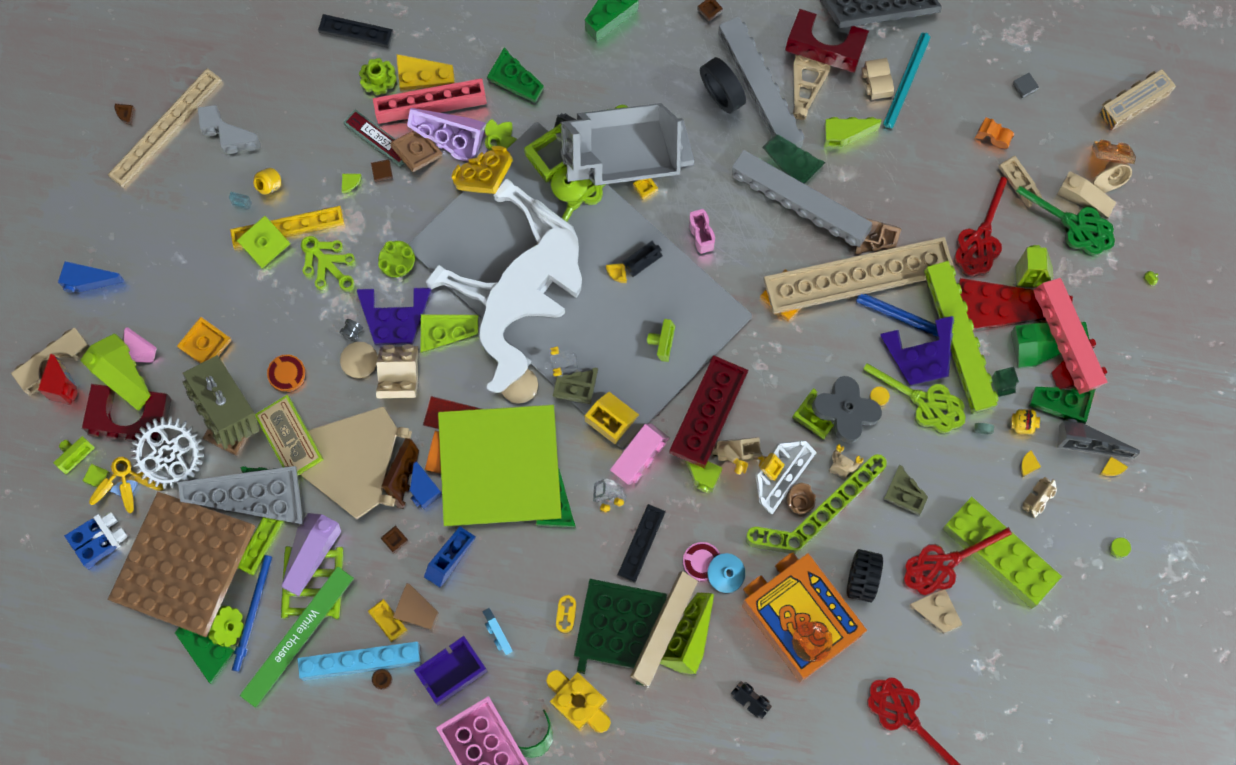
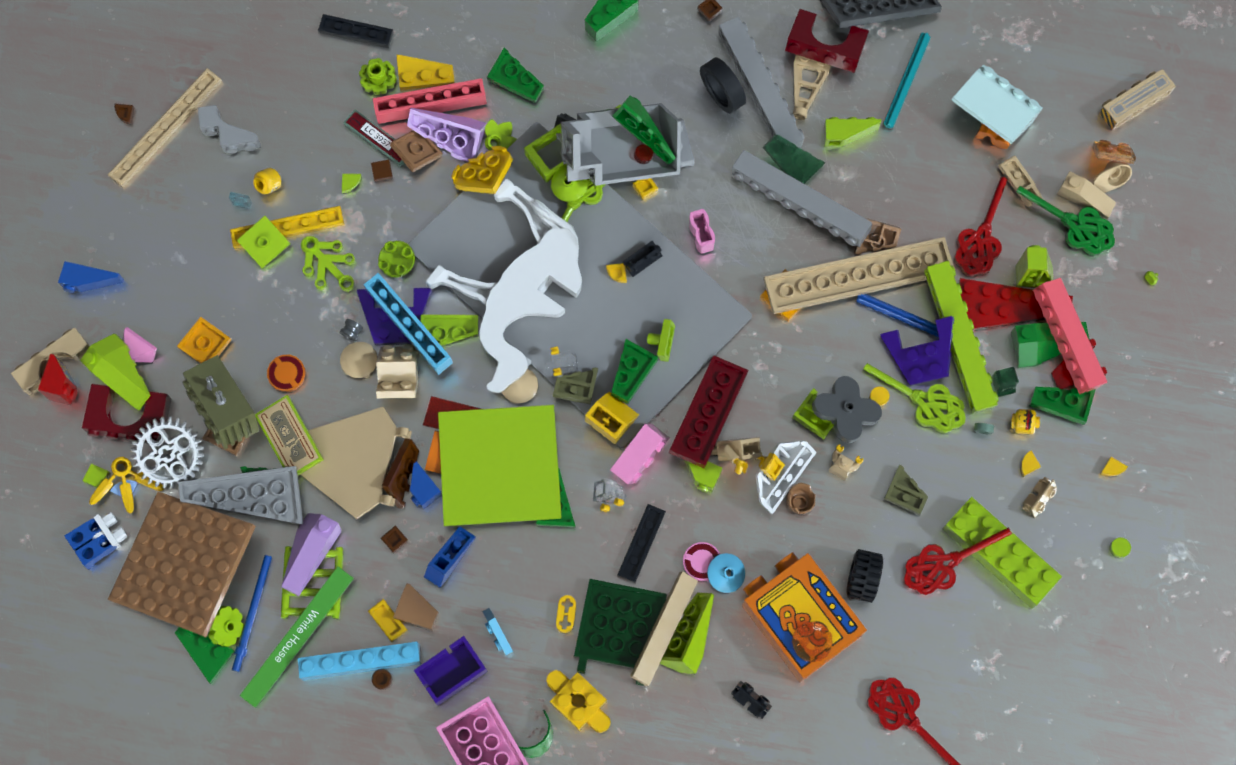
lime tile [53,436,95,474] -> none
lime tile [238,517,284,576] -> none
lime beam [746,454,887,554] -> none
tan brick [861,58,894,100] -> none
tan wing [910,590,962,634] -> none
dark grey tile [1013,73,1039,98] -> none
dark grey wedge [1057,419,1140,458] -> none
none -> medium azure brick [364,273,453,375]
none -> green wing [611,339,658,404]
none -> green wedge [612,95,676,165]
none -> clear red tile [634,144,653,164]
none -> light aqua slope [952,65,1043,144]

